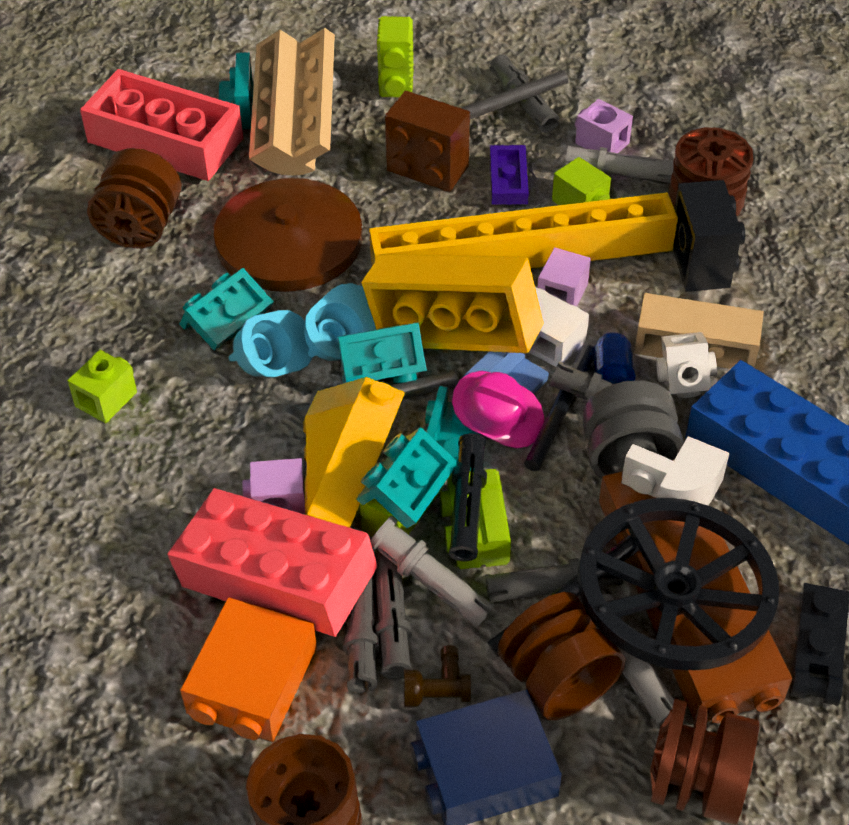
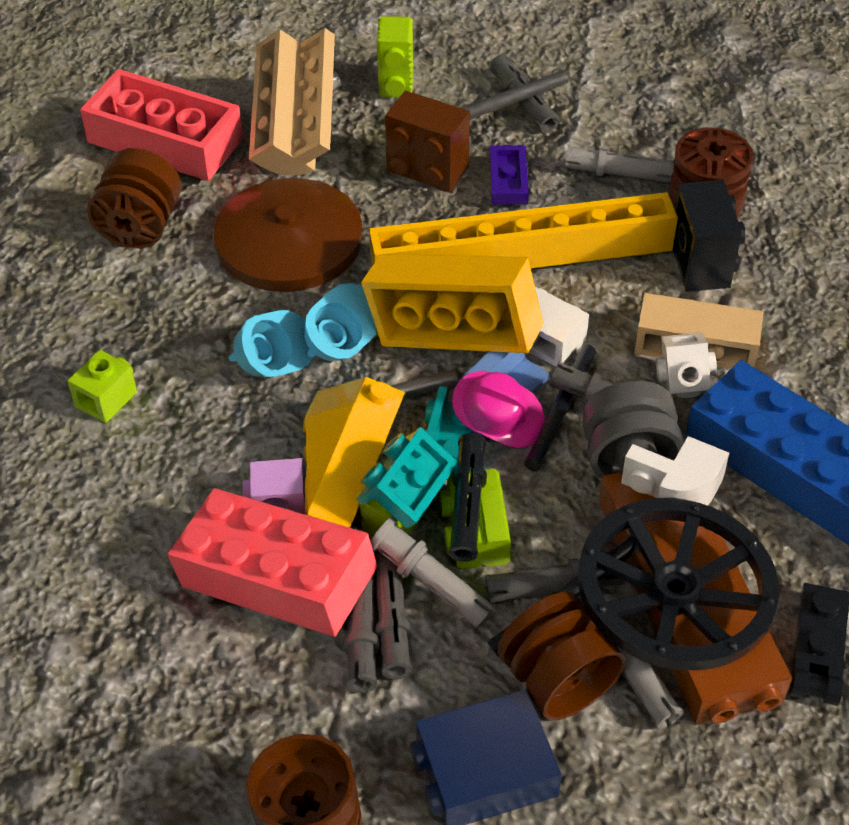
teal bracket [179,268,274,351] -> none
orange brick [180,597,317,742] -> none
teal bracket [218,52,254,130] -> none
teal bracket [337,322,427,384] -> none
dark brown piece [404,645,471,708] -> none
lavender brick [538,247,591,306] -> none
lime brick [552,157,611,205] -> none
lavender brick [575,99,633,153] -> none
clear blue brick [593,333,636,384] -> none
copper wheel [650,699,759,825] -> none

